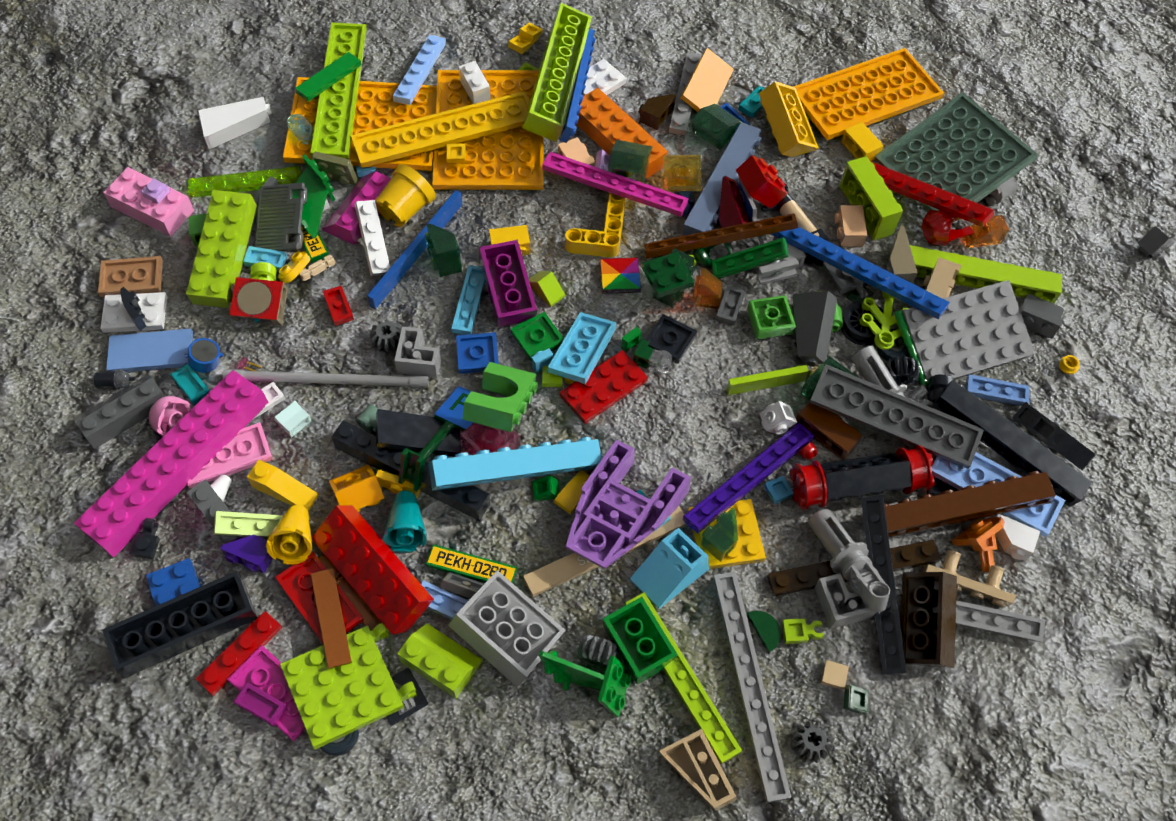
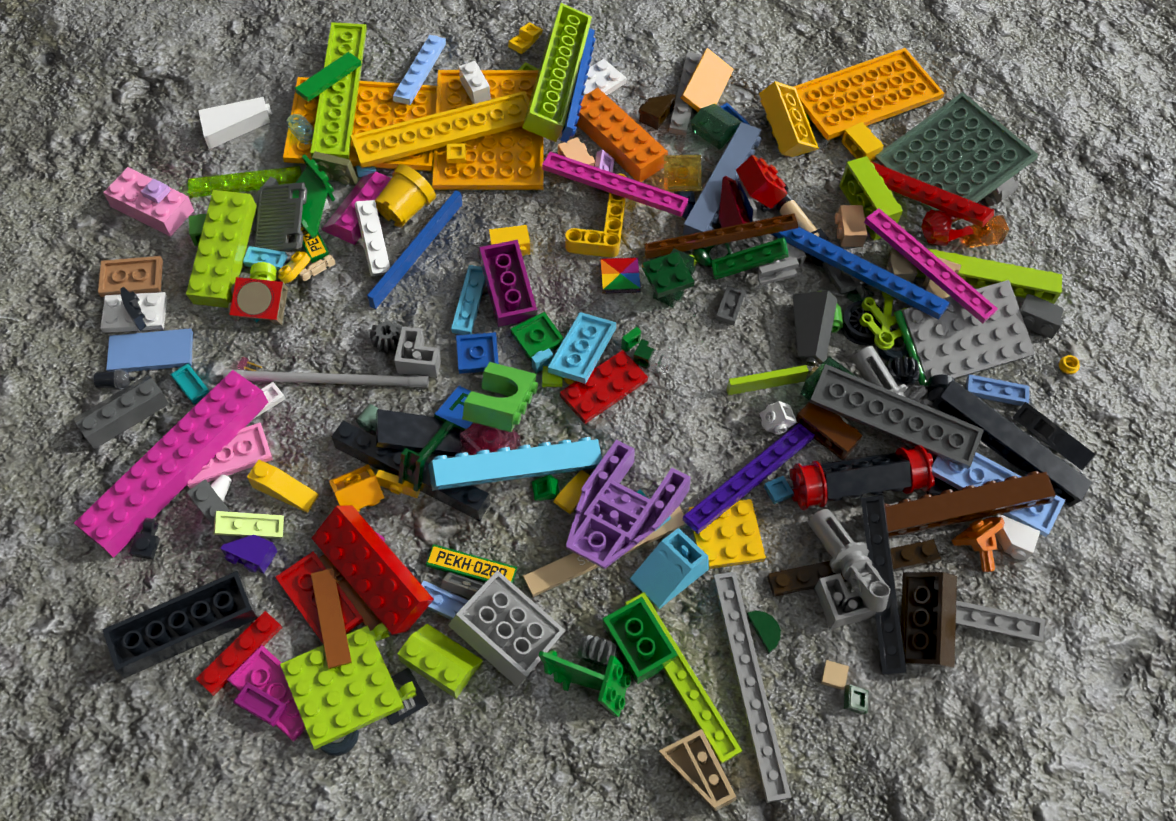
blue plate [146,558,200,606] -> none
bright pink cylinder [149,396,191,436] -> none
piece [184,338,223,373] -> none
yellow cone [266,505,312,565] -> none
light aqua piece [275,401,311,438] -> none
red plate [323,285,354,326] -> none
teal cone [382,490,427,553] -> none
clear green slope [424,224,462,277] -> none
lime slope [529,271,565,307] -> none
clear green slope [608,140,653,183] -> none
black plate [646,314,698,364] -> none
clear orange slope [693,268,722,309] -> none
clear green slope [701,508,738,562] -> none
teal plate [738,85,765,118] -> none
bright green brick [747,295,796,339] -> none
lime plate [782,618,824,644] -> none
dark grey gear [792,721,833,763] -> none
red hinge [798,442,817,460] -> none
tan plate [923,550,1016,607] -> none
dark grey slope [1137,226,1175,257] -> none
none -> dark pink plate [864,208,998,324]

